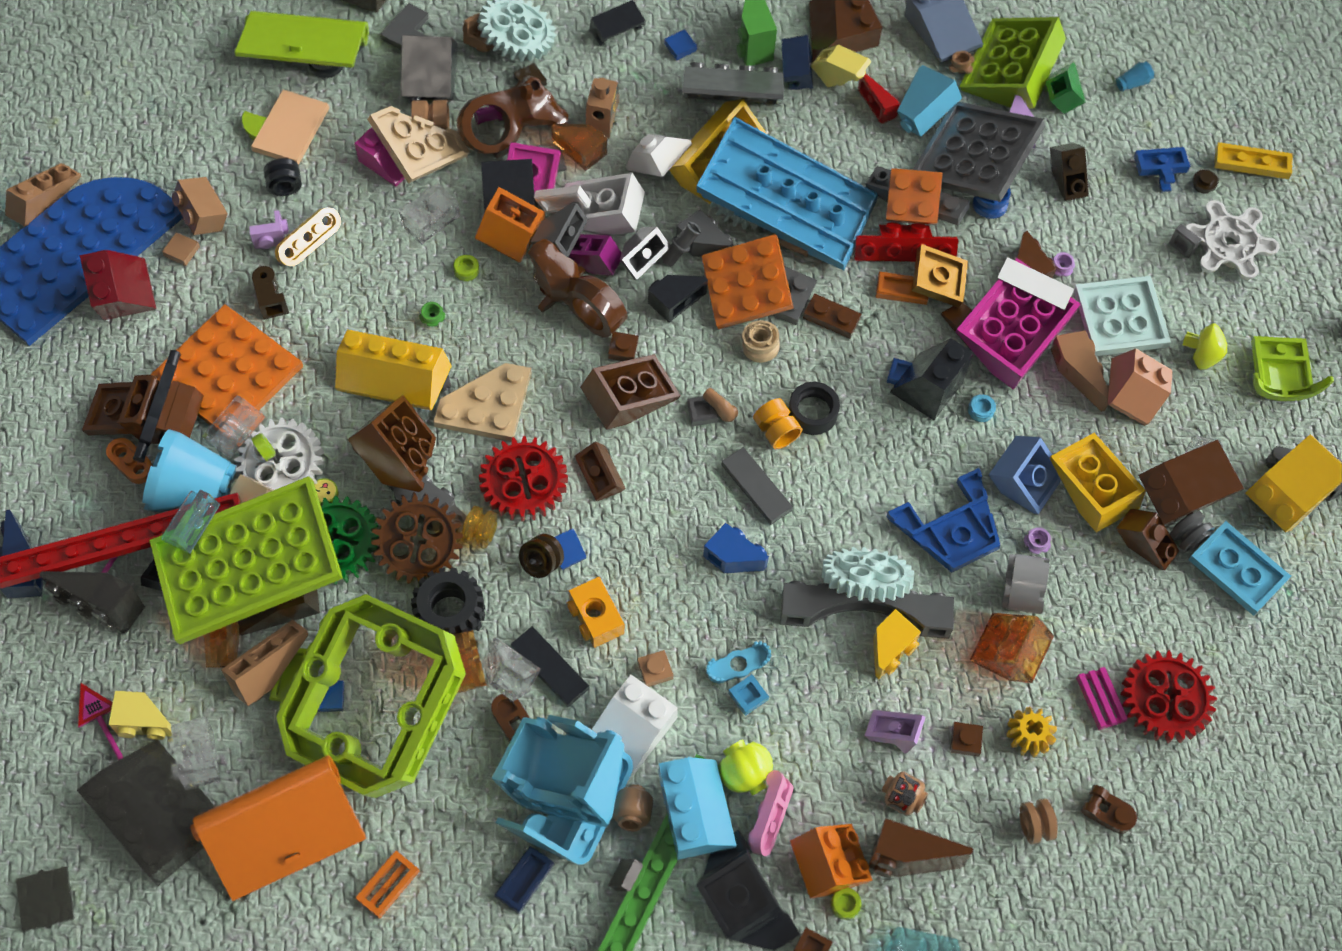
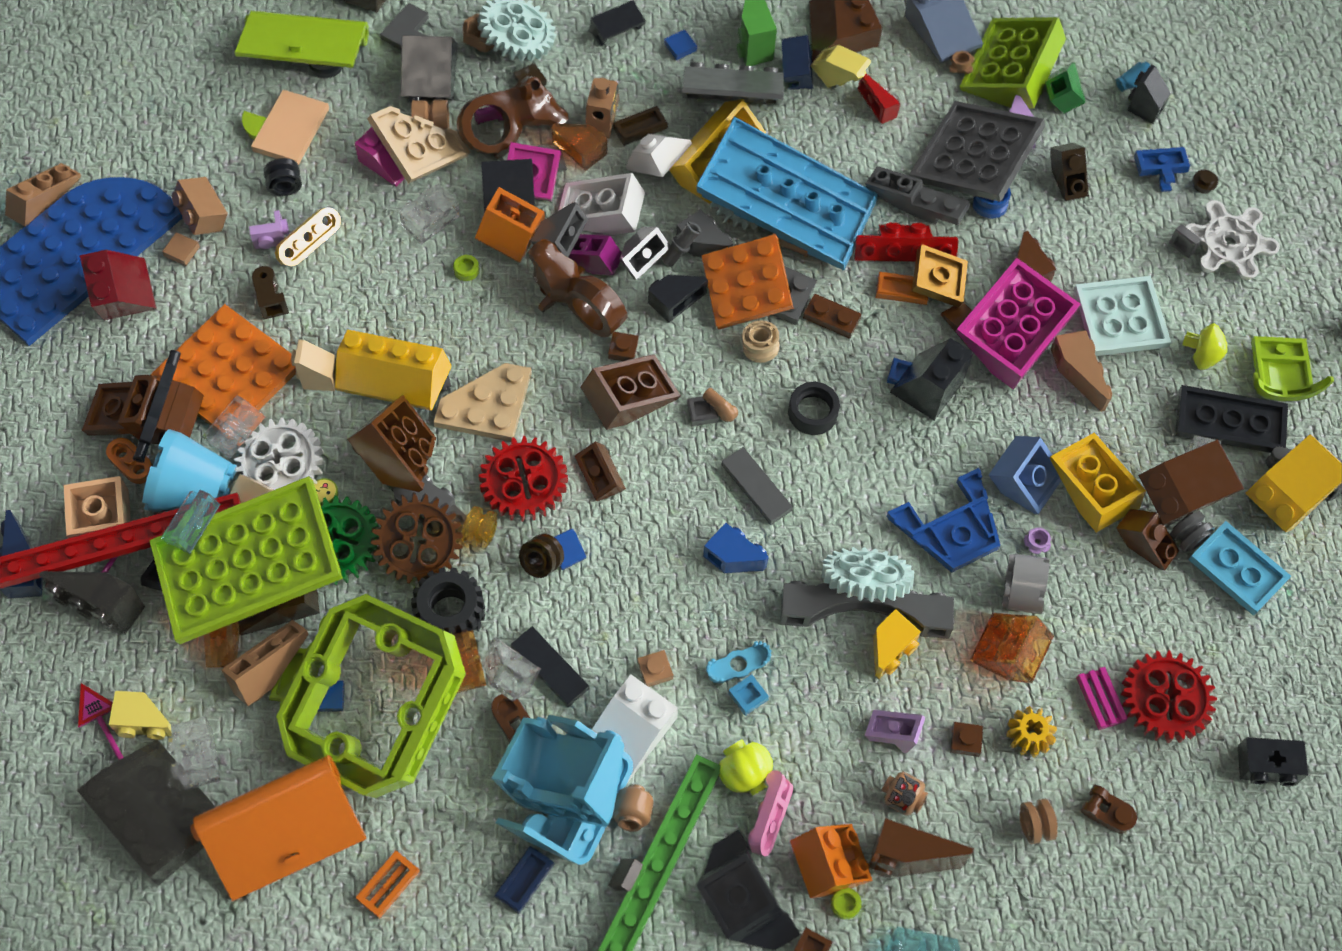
clear smoke piece [16,866,74,932] -> none
lime tile [251,433,276,461] -> none
bright green plate [419,302,445,327] -> none
white tile [534,185,591,213] -> none
light orange brick [566,577,625,648] -> none
medium azure slope [658,757,737,860] -> none
light orange wheel [753,398,803,449] -> none
orange plate [886,168,943,225] -> none
medium azure slope [897,65,962,137] -> none
medium azure tile [968,394,996,422] -> none
white sticker [997,257,1074,310] -> none
lavender plate [1052,252,1075,276] -> none
nougat slope [1107,348,1172,426] -> none
yellow plate [1214,142,1292,179] -> none
none -> light nougat brick [63,476,131,538]
none -> tan slope [291,339,336,391]
none -> dark brown tile [613,106,668,146]
none -> black slope [1127,64,1171,124]
none -> black plate [1175,385,1288,453]
none -> black brick [1237,737,1308,787]

